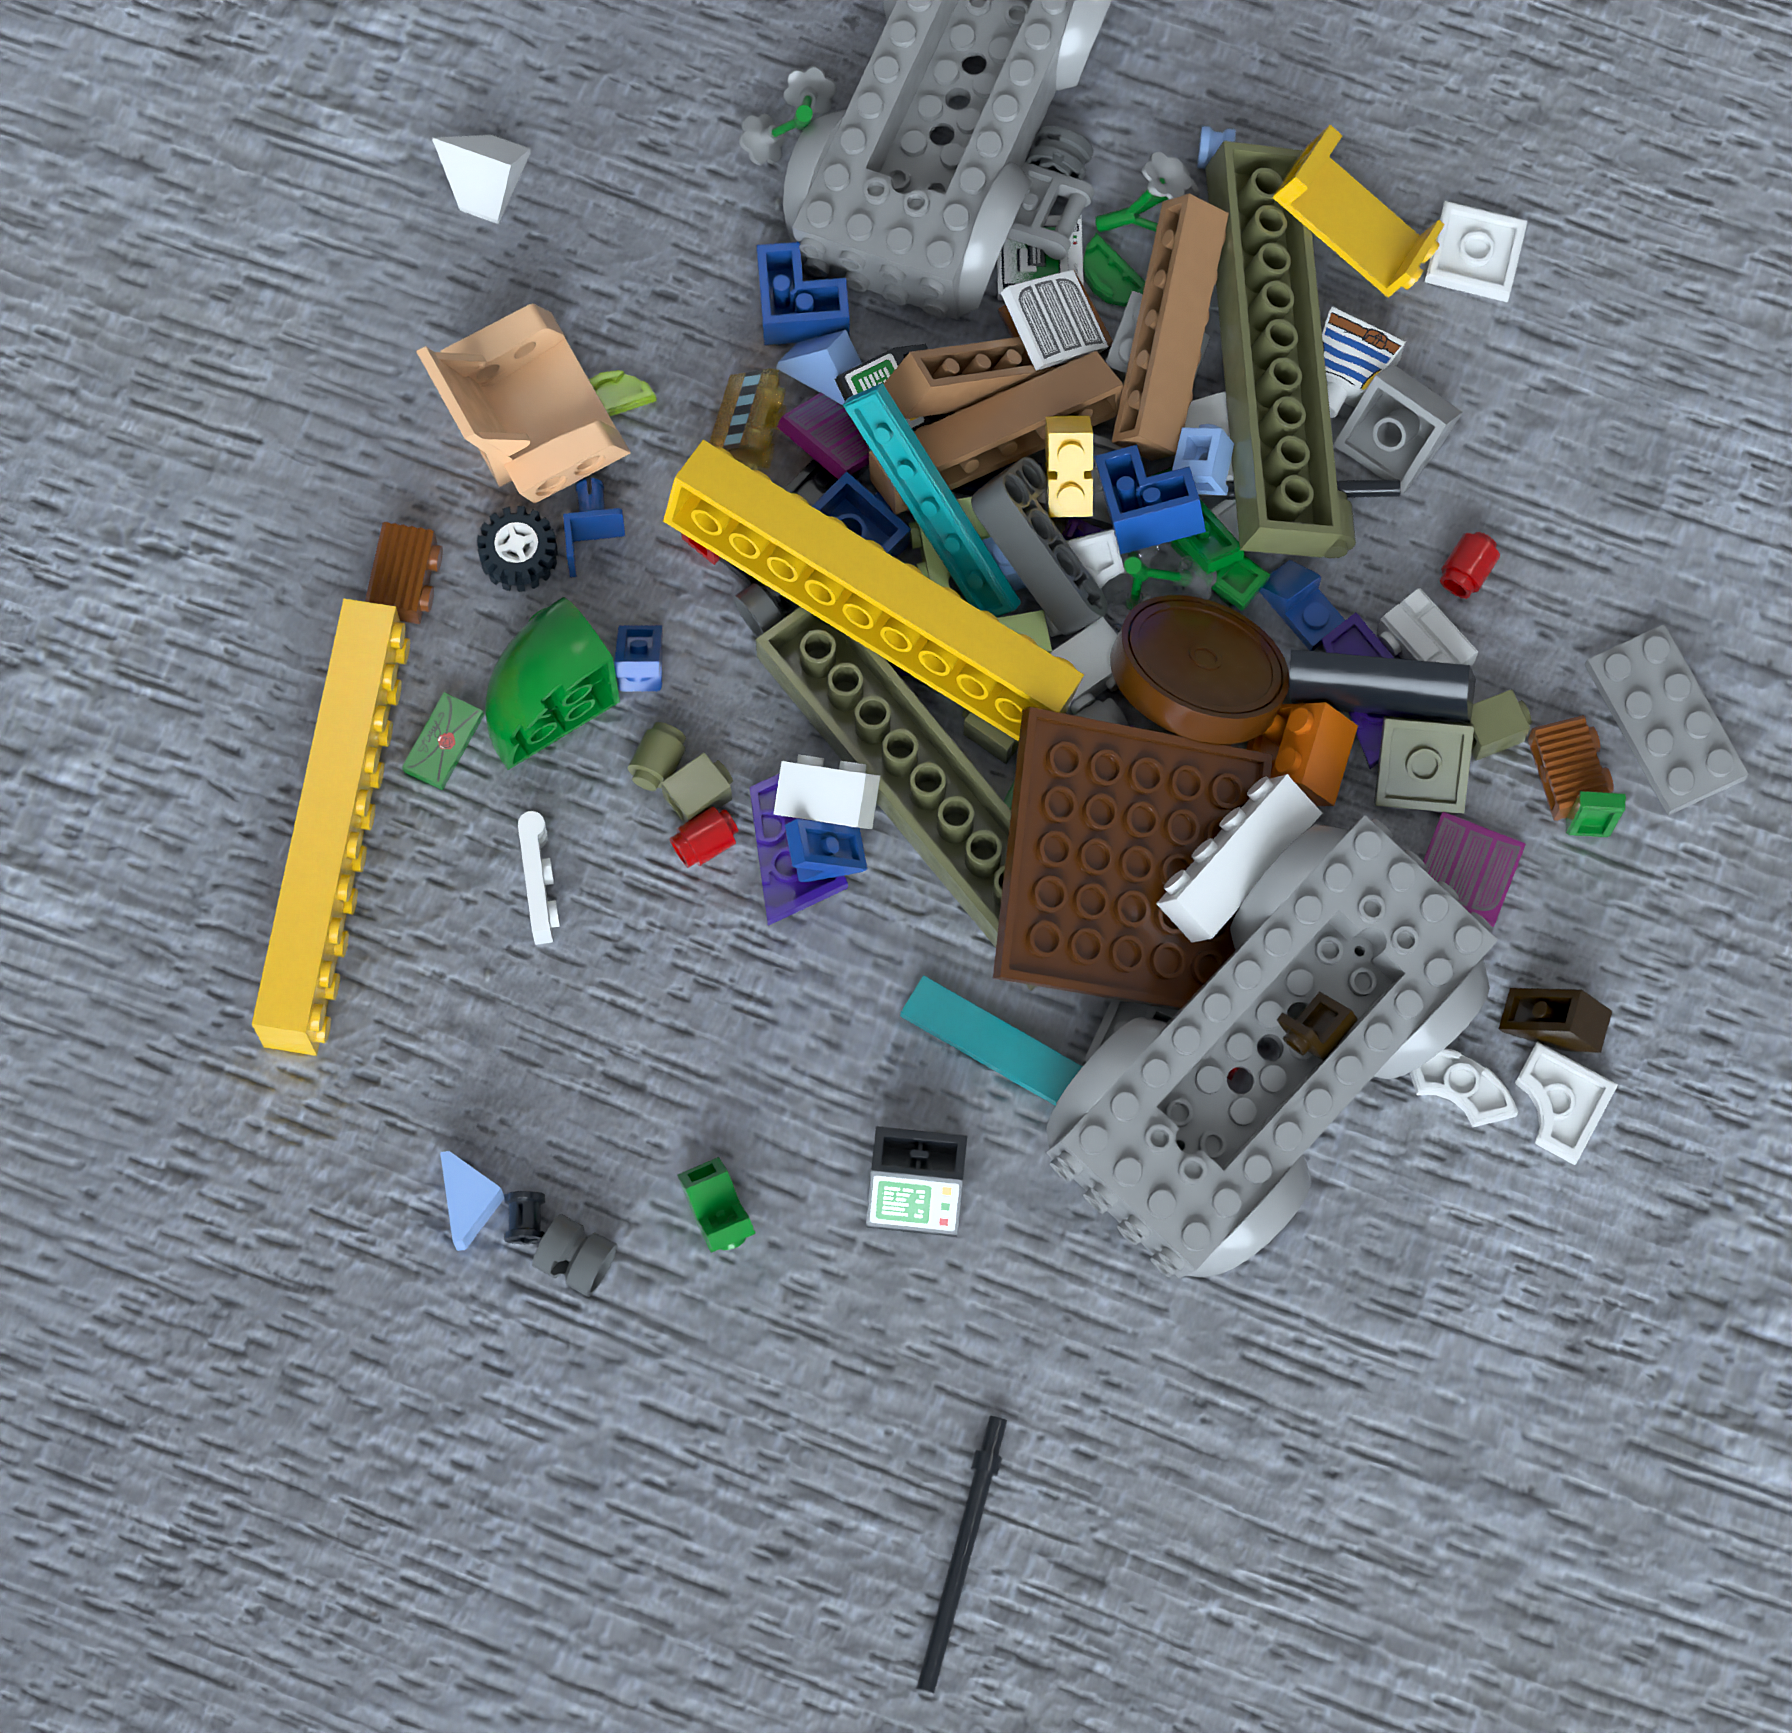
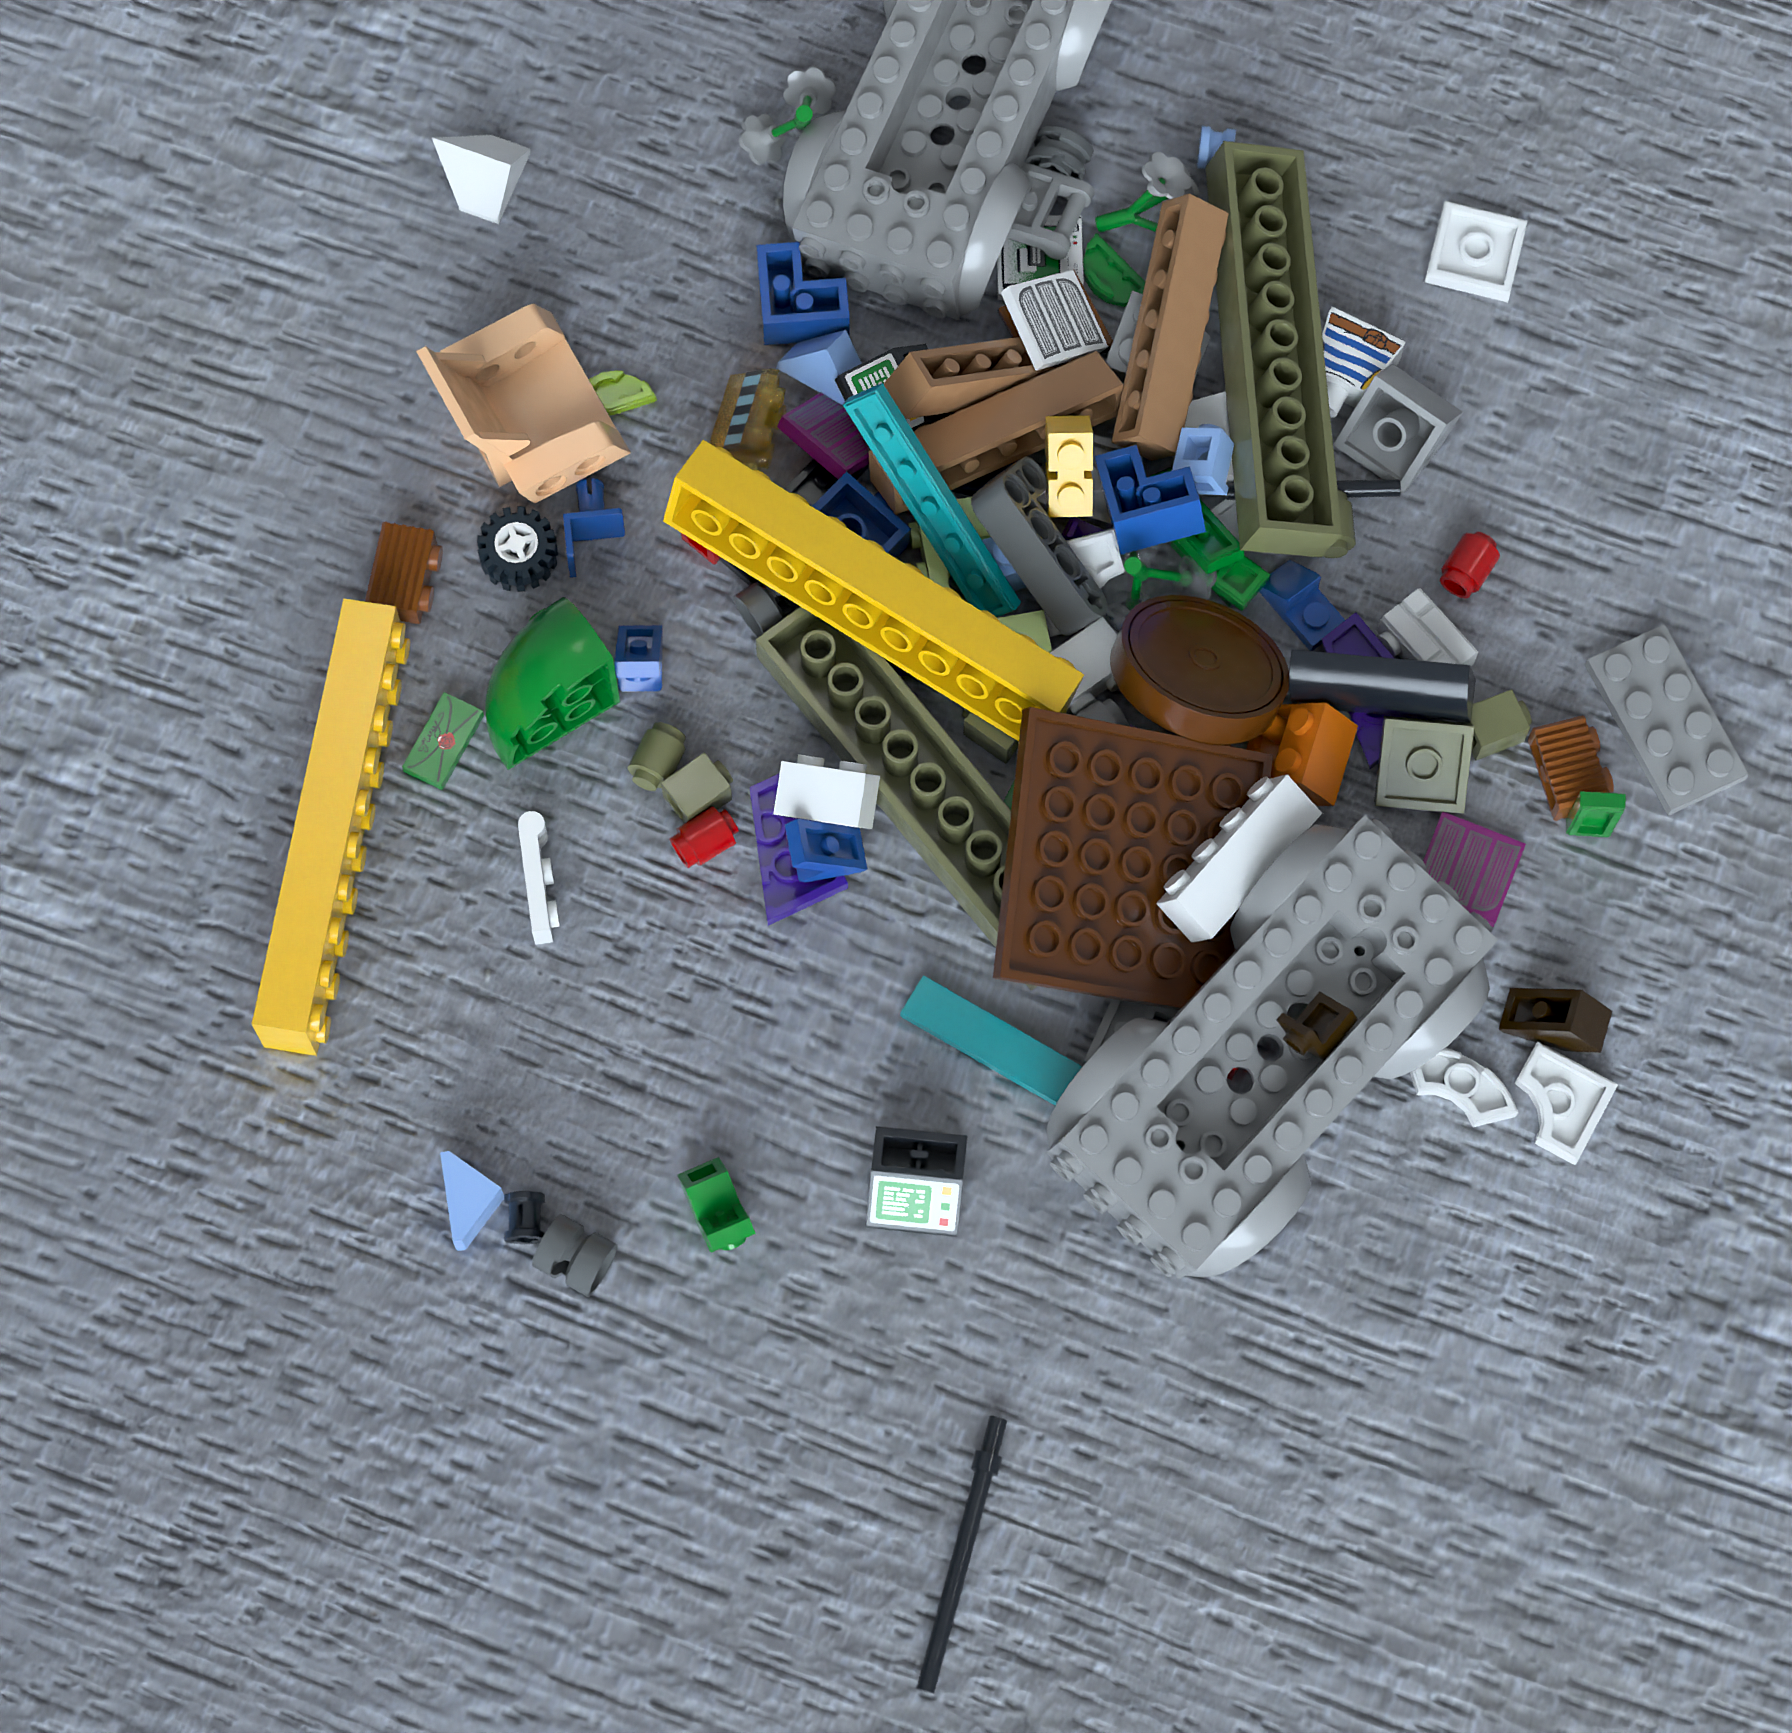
yellow panel [1272,125,1445,297] -> none

